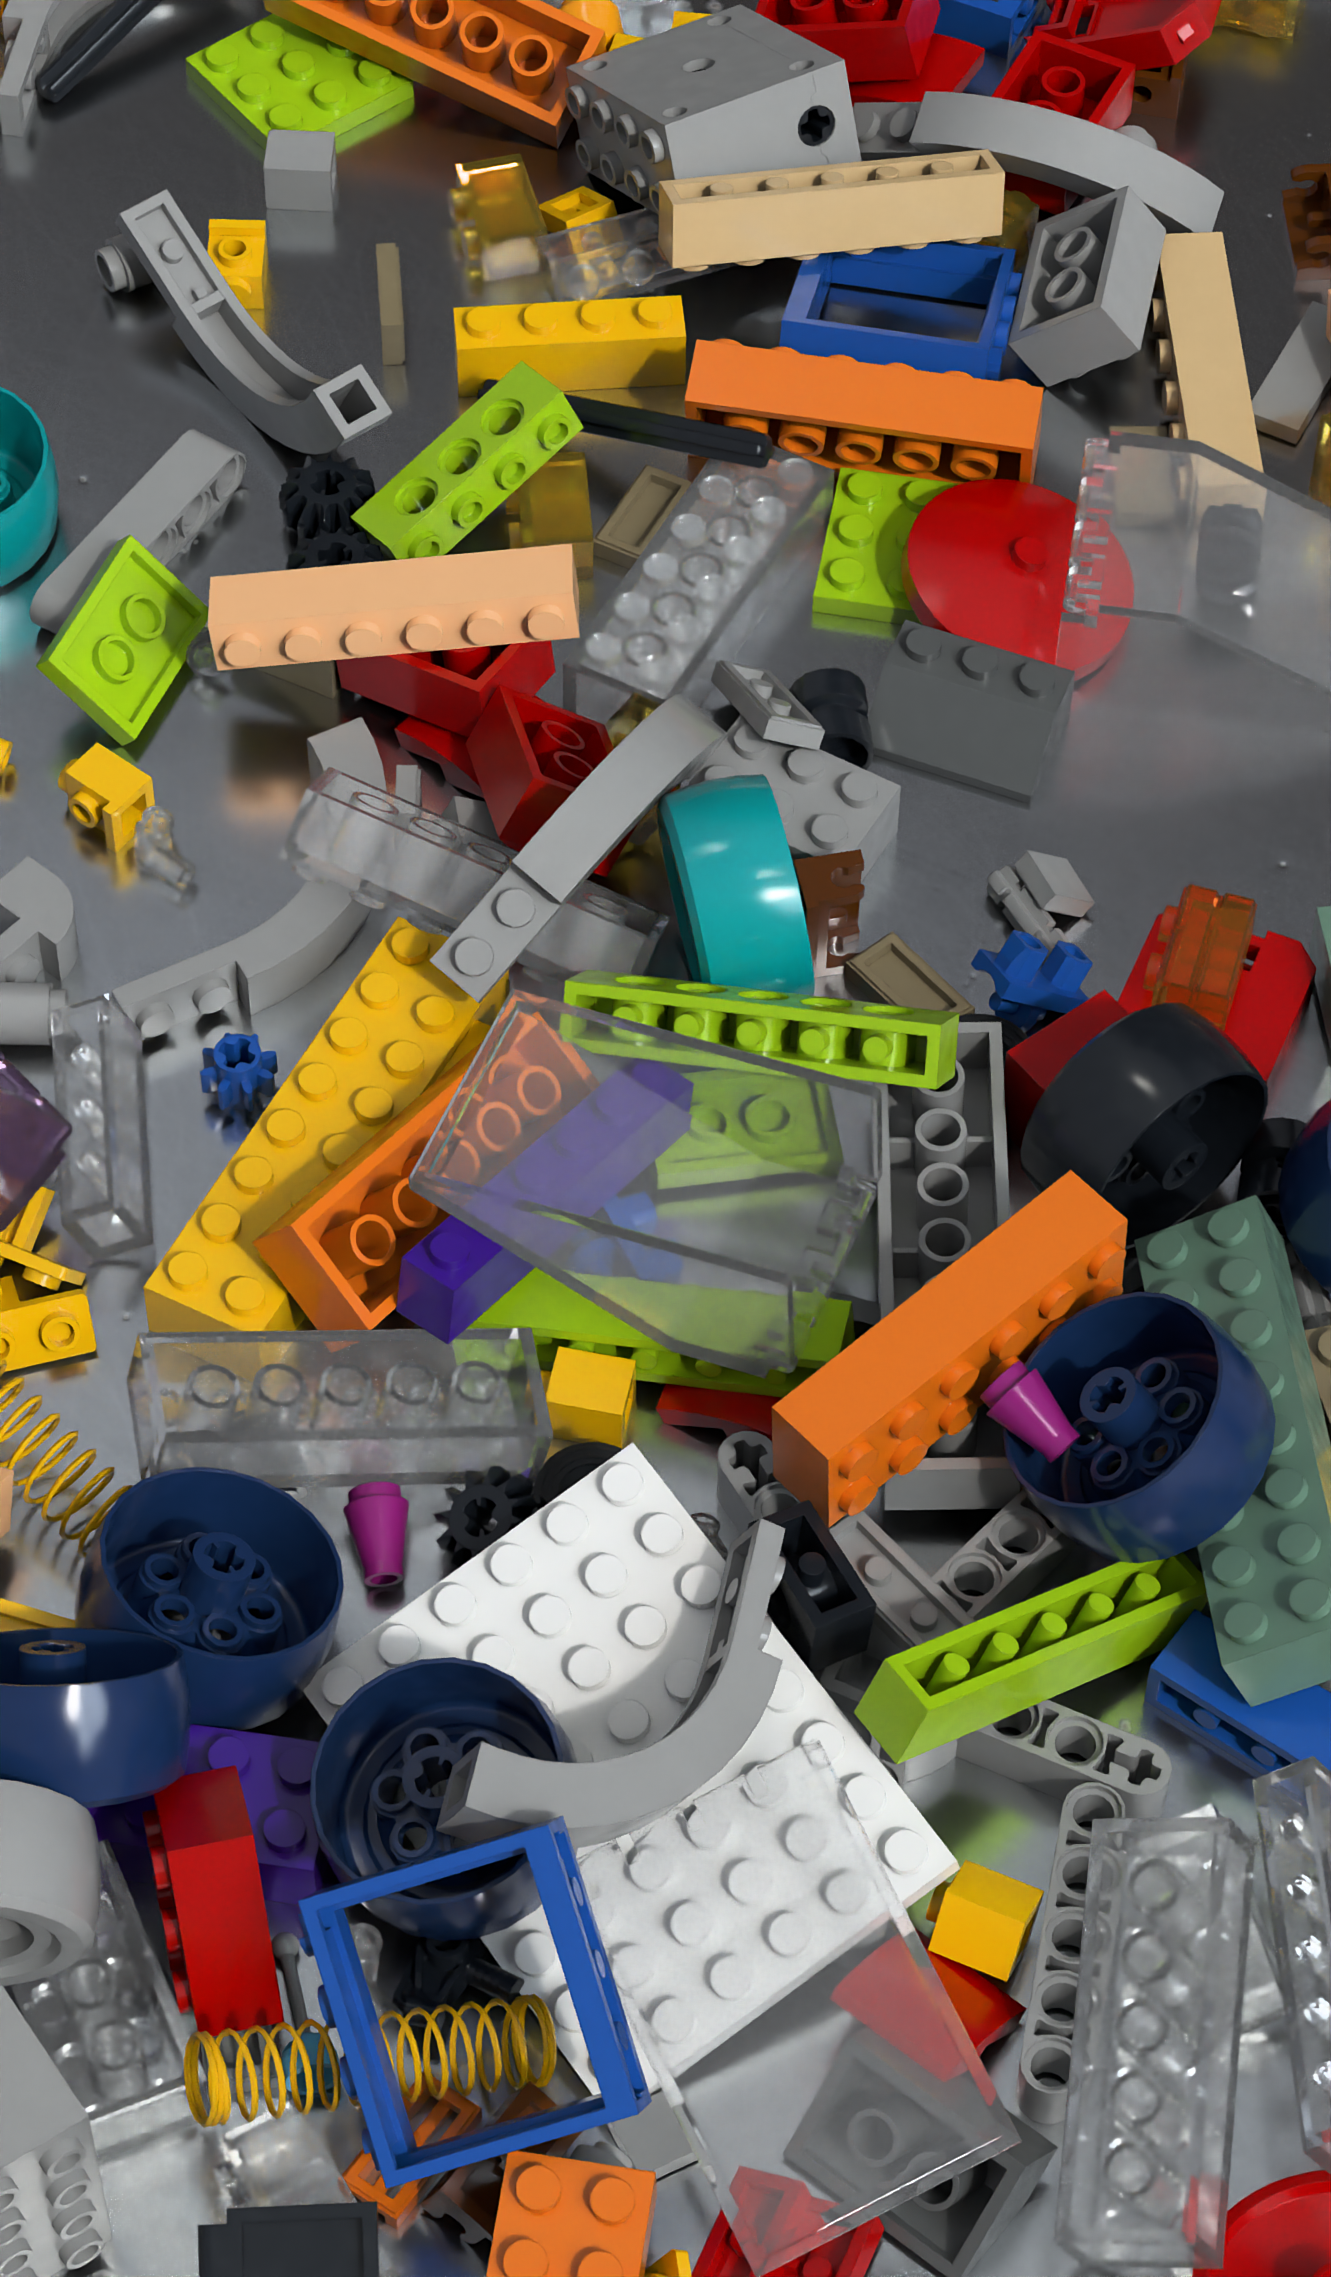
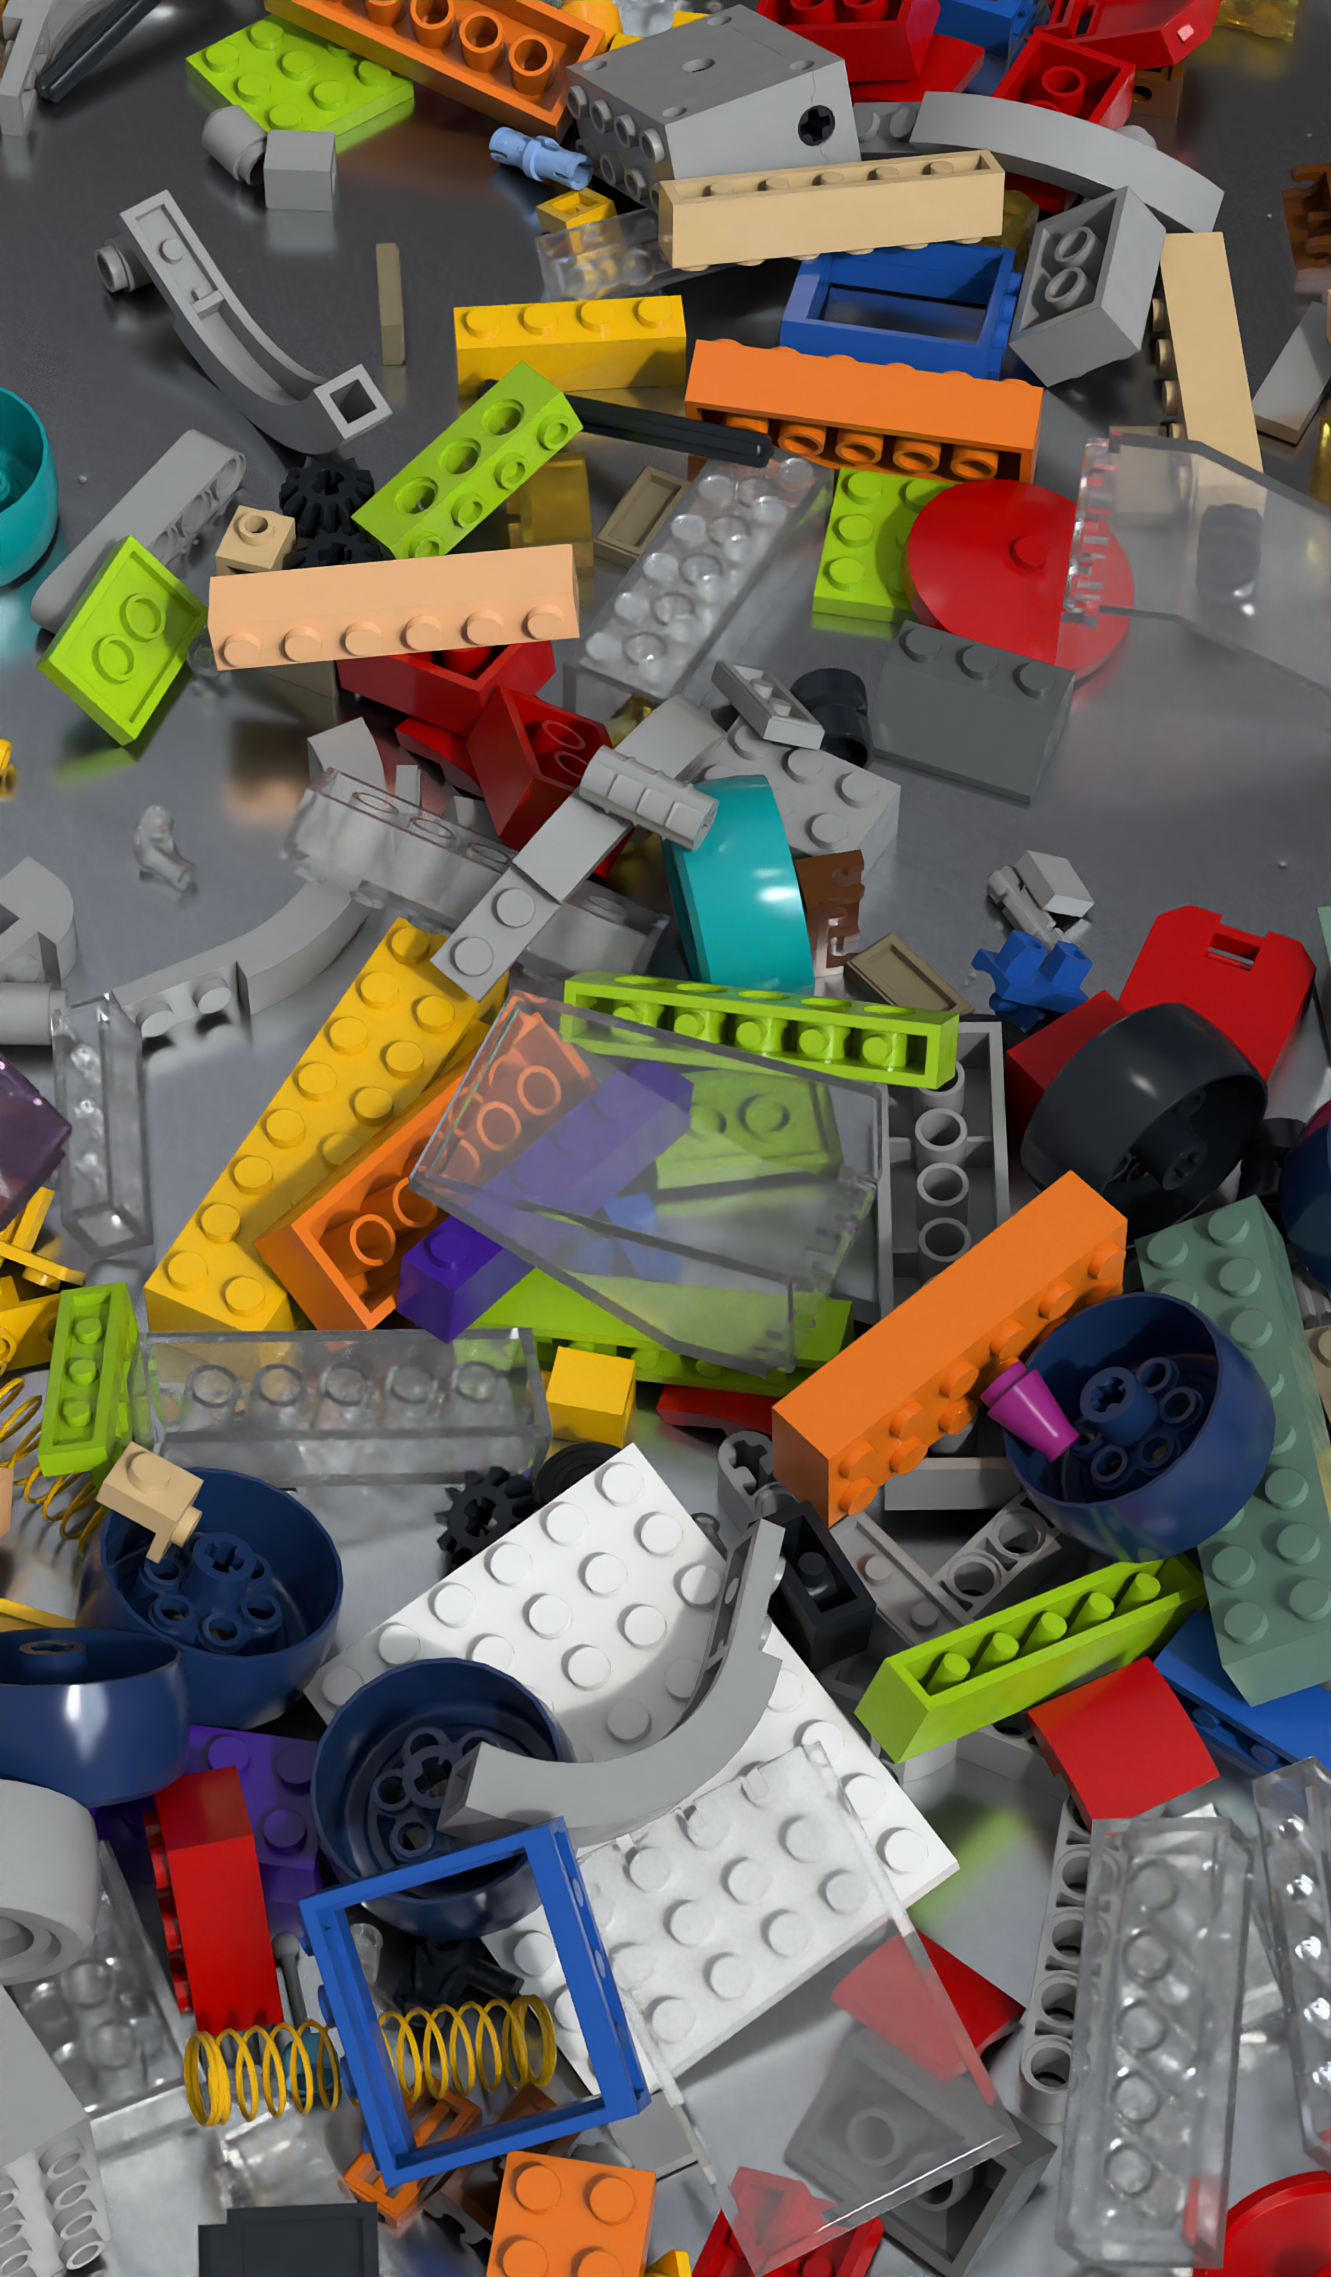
yellow brick [58,742,156,853] -> none
blue gear [200,1032,278,1111] -> none
yellow brick [207,219,268,309] -> none
magenta cone [343,1482,409,1587] -> none
clear yellow brick [448,153,548,282] -> none
yellow brick [926,1860,1044,1982] -> none
clear orange brick [1143,884,1258,1031] -> none
none -> lime fence [37,1281,143,1513]
none -> tan bracket [96,1441,204,1564]
none -> light grey brick [201,105,268,186]
none -> tan brick [215,505,297,576]
none -> light blue pin [489,127,593,190]
none -> light grey axle [578,745,719,852]
none -> red slope [1024,1656,1220,1837]

